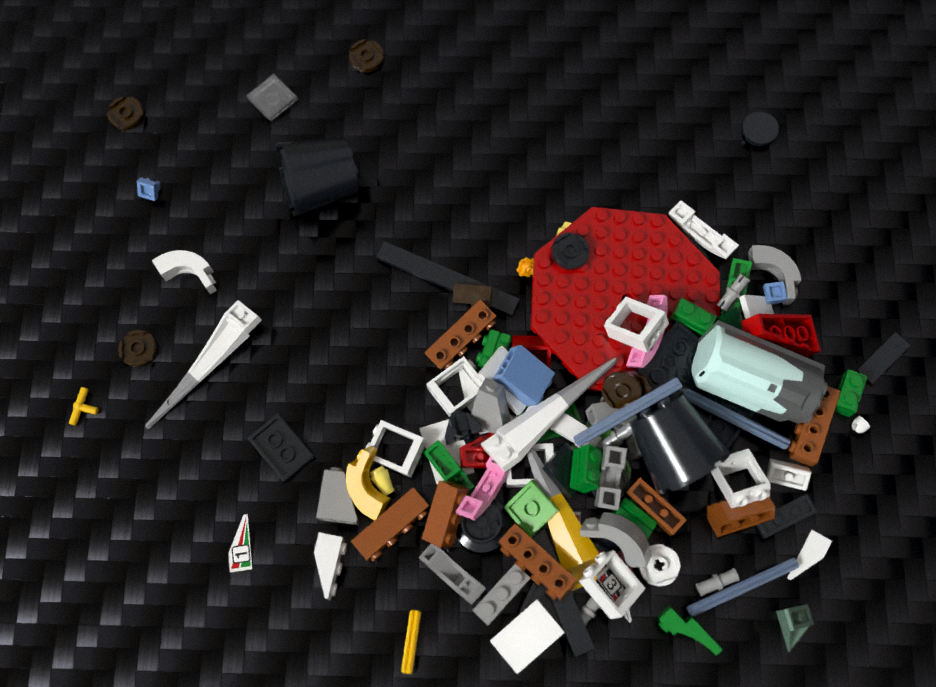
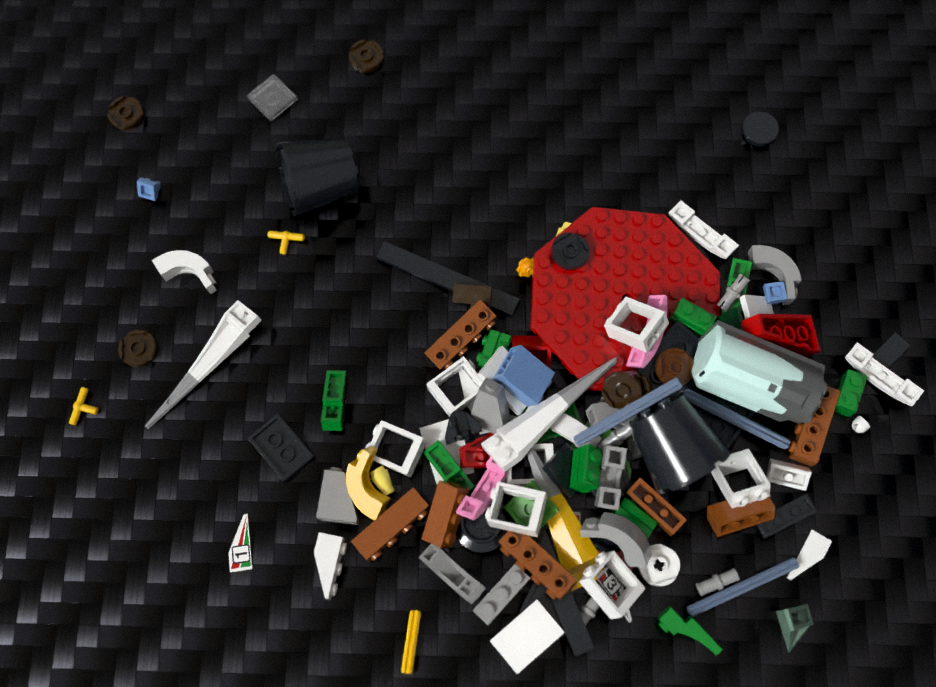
none -> yellow piece [268,231,305,254]
none -> green slope [321,370,347,431]
none -> white window [485,482,547,537]
none -> reddish brown tile [655,347,694,386]
none -> white slope [845,342,924,406]

